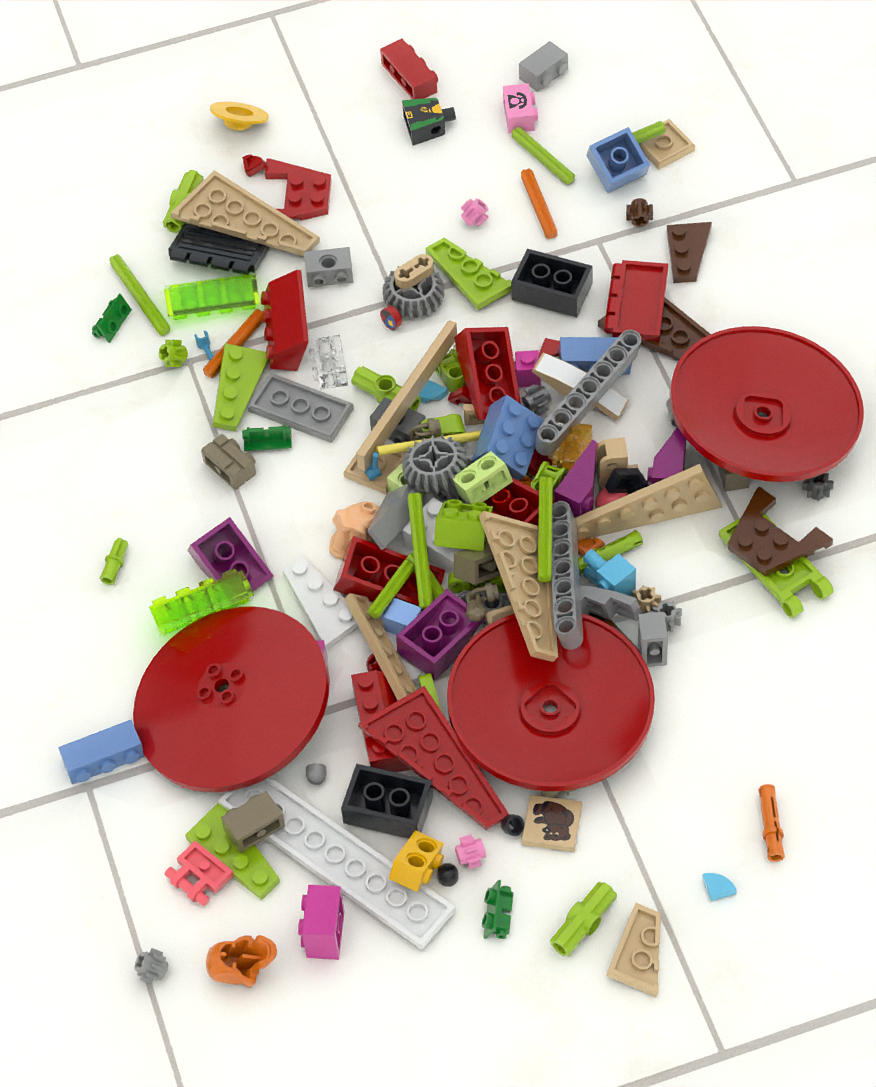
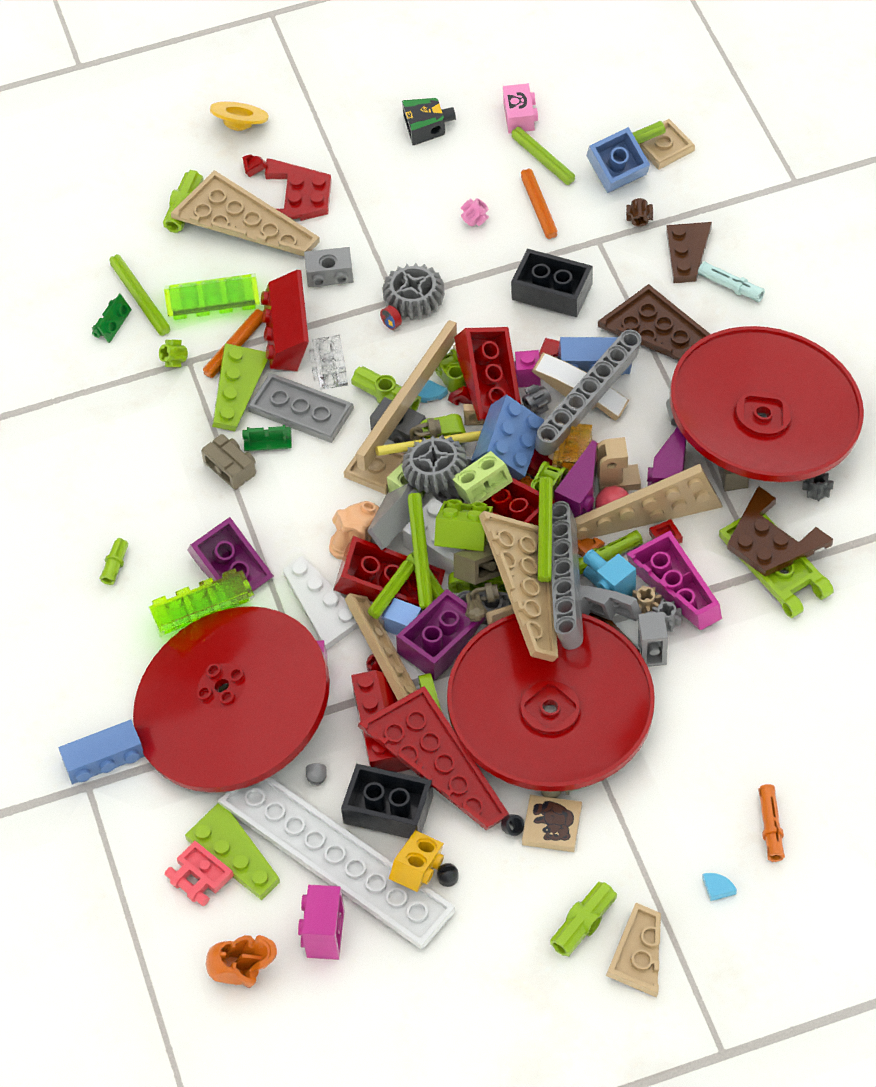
light grey gear [134,948,169,984] -> none
black hinge [168,224,270,275] -> none
dark azure hand [194,331,213,360] -> none
dark tan brick [221,791,285,853] -> none
dark azure hand [364,452,382,481] -> none
red brick [380,38,438,99] -> none
tan beam [394,254,434,289] -> none
lime wing [425,238,511,310] -> none
bright pink gear [455,834,486,870] -> none
green hinge [482,880,514,939] -> none
light grey brick [519,41,568,92] -> none
red hinge [604,260,668,341] -> none
black bracket [604,468,649,494] -> none
none -> dark pink wedge [626,531,722,630]
none -> red plate [649,519,683,544]
none -> light aqua pin [698,261,765,302]

